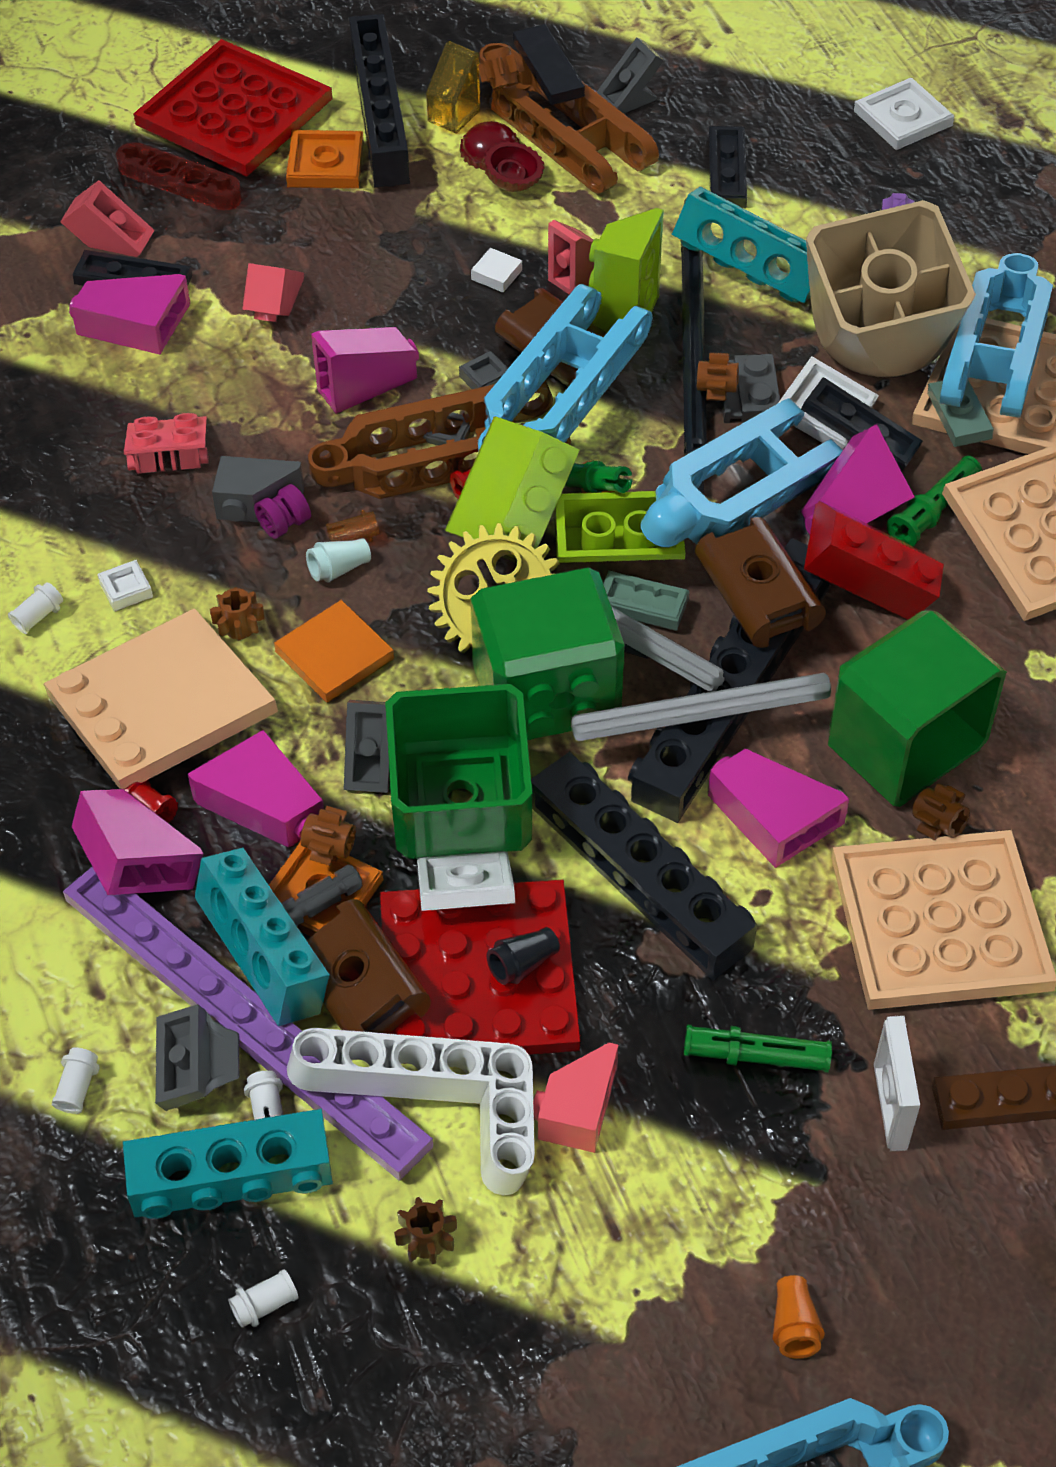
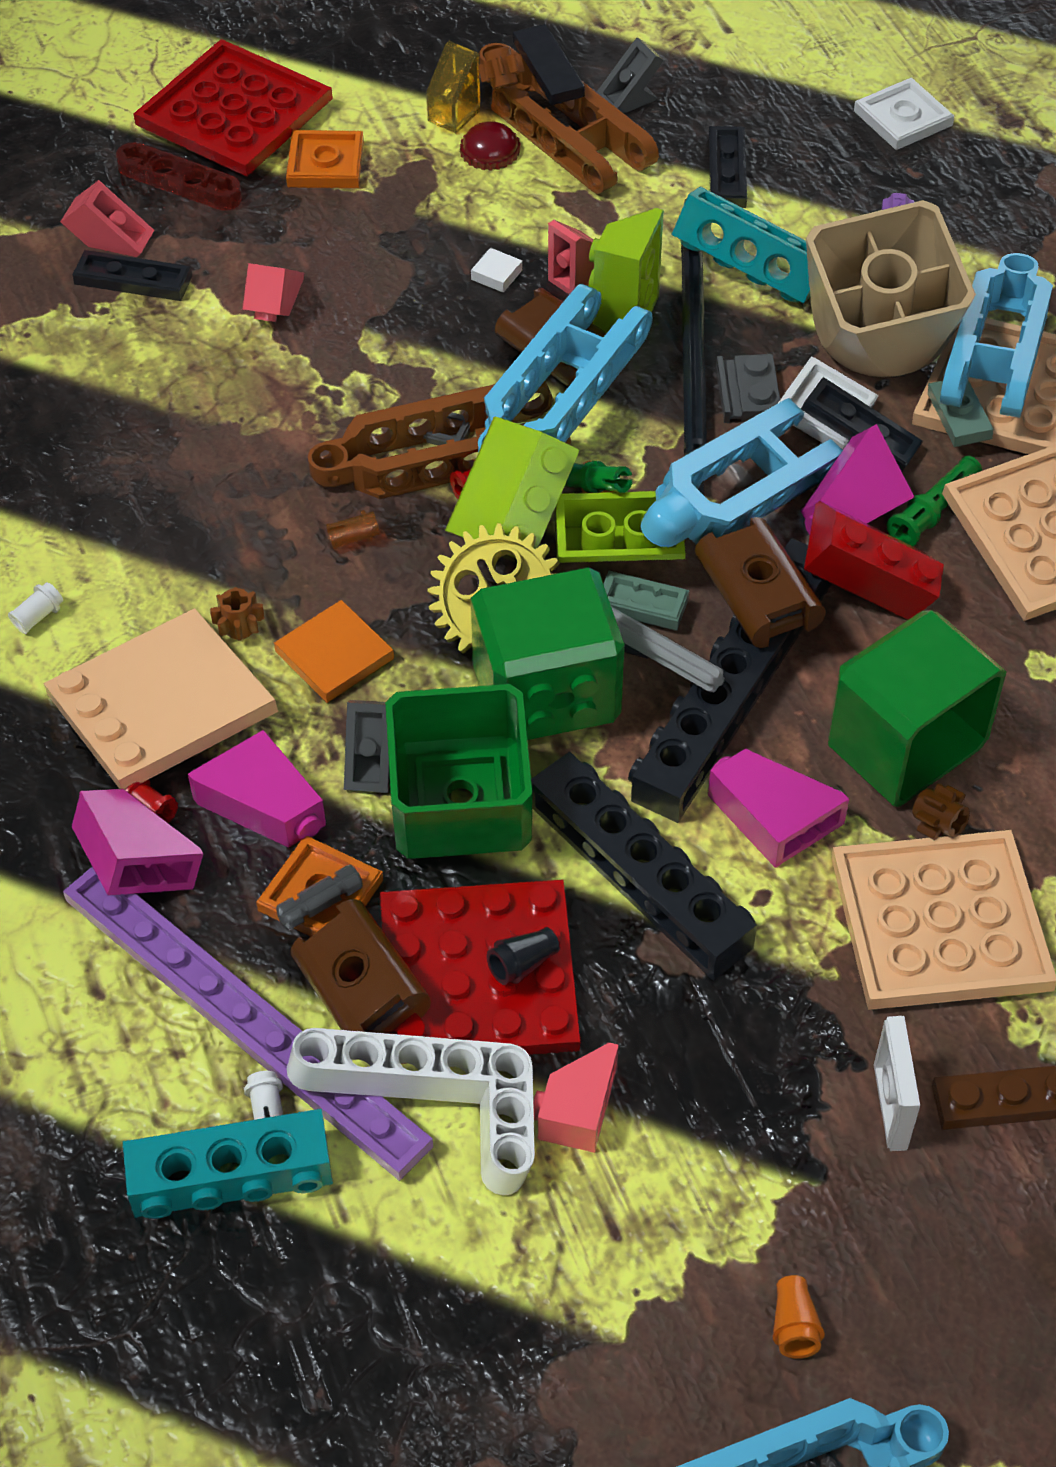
white pin [52,1048,100,1114] -> none
dark pink slope [69,274,191,355] -> none
white tile [97,560,153,612] -> none
coral hinge [124,413,209,474] -> none
dark grey slope [155,1004,240,1111] -> none
teal brick [195,848,329,1026] -> none
dark grey slope [212,456,304,522] -> none
white pin [228,1269,299,1328] -> none
magenta wheel [254,484,311,539] -> none
dark orange gear [301,806,356,866] -> none
light aqua cone [306,538,371,582] -> none
dark pink slope [311,327,419,414] -> none
black brick [349,14,410,188] -> none
reddish brown gear [394,1197,457,1264] -> none
white tile [417,851,515,911] -> none
dark grey tile [459,351,508,389] -> none
dark red hat [482,141,545,192] -> none
light grey axle [571,673,831,741] -> none
green pin [684,1024,832,1073] -> none
dark orange gear [697,353,739,401] -> none

